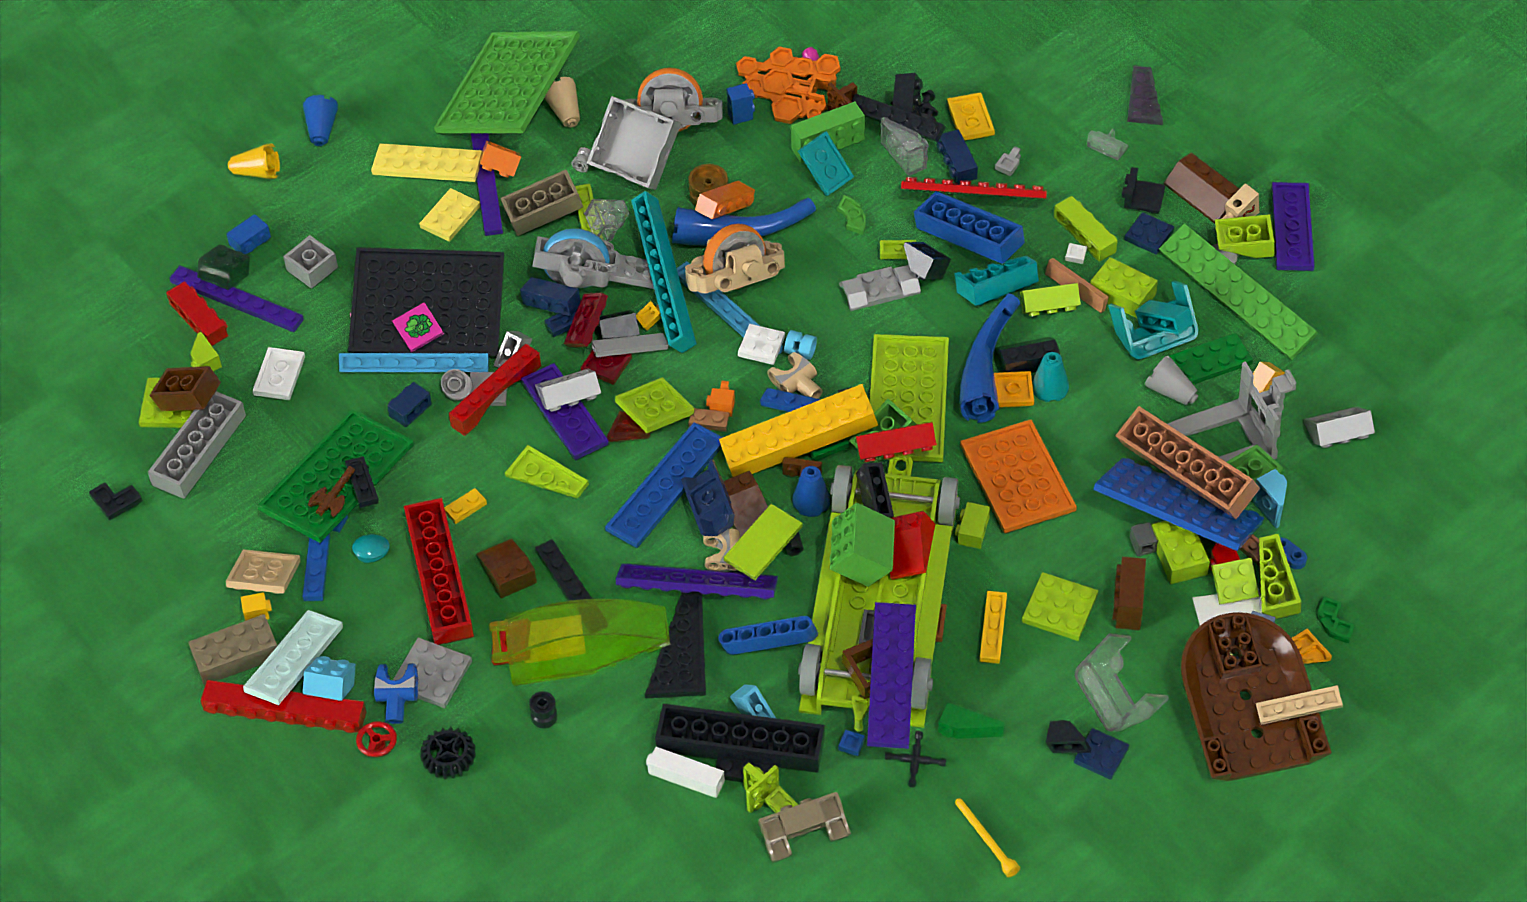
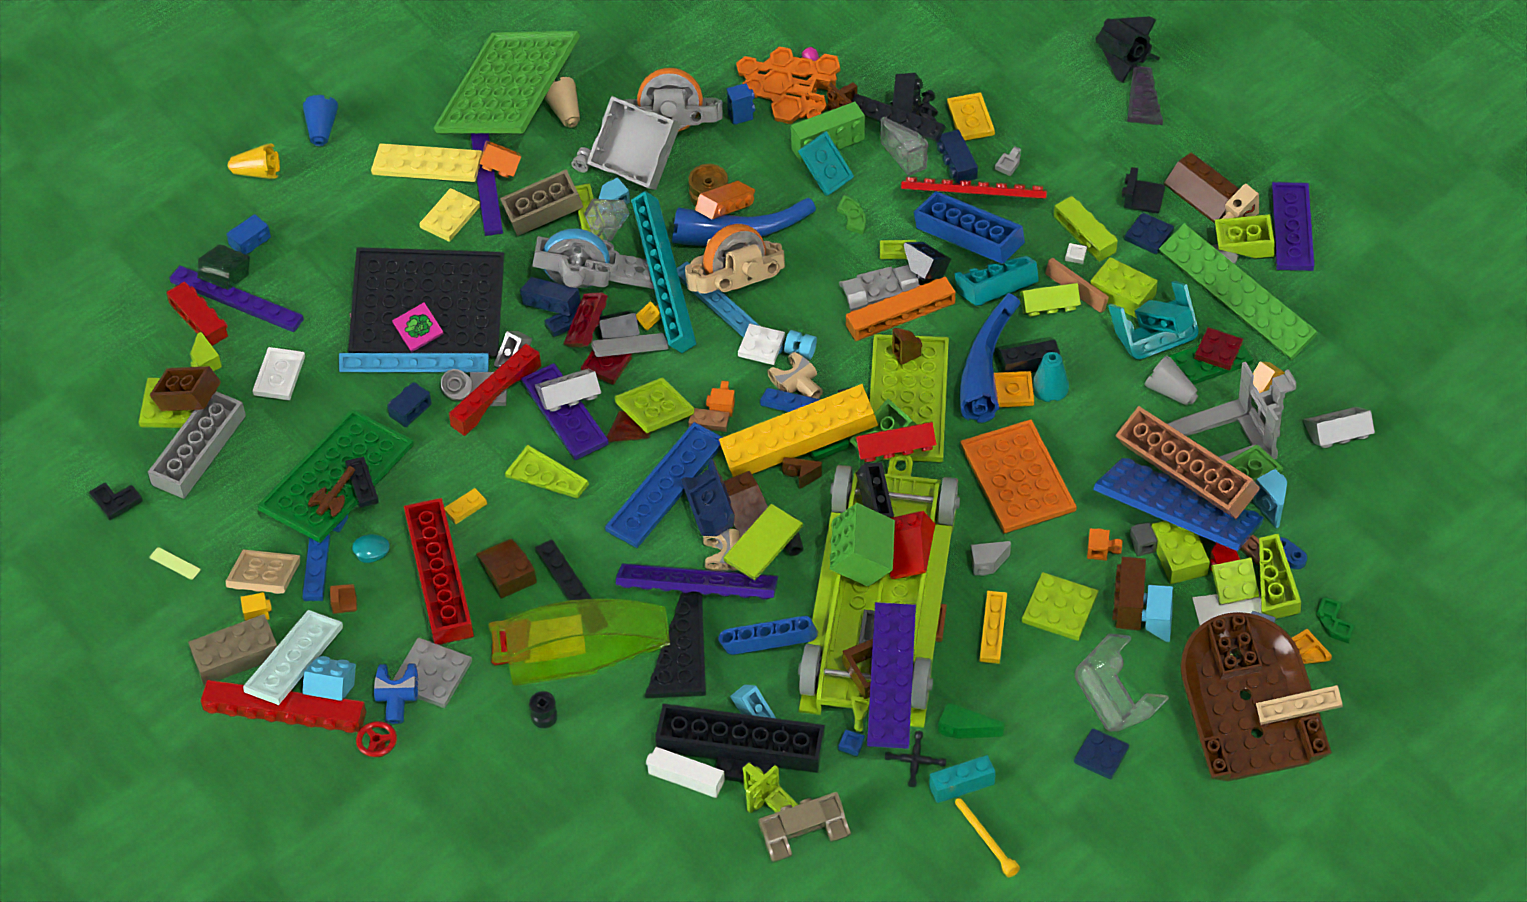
light grey brick [283,235,338,289] -> none
black gear [420,726,476,780] -> none
blue cone [792,466,831,517] -> none
lime brick [955,502,990,549] -> none
black slope [1046,720,1091,753] -> none
clear panel [1087,129,1128,160] -> none
none -> yellowish green sticker [149,547,201,580]
none -> dark orange panel [330,584,357,614]
none -> medium azure slope [597,177,630,218]
none -> orange brick [846,276,956,342]
none -> reddish brown slope [892,327,923,365]
none -> teal brick [929,755,995,803]
none -> light grey slope [971,541,1011,576]
none -> orange brick [1087,528,1123,561]
none -> black brick [1096,16,1160,83]
none -> medium azure slope [1142,585,1173,642]
none -> dark red plate [1194,327,1243,370]

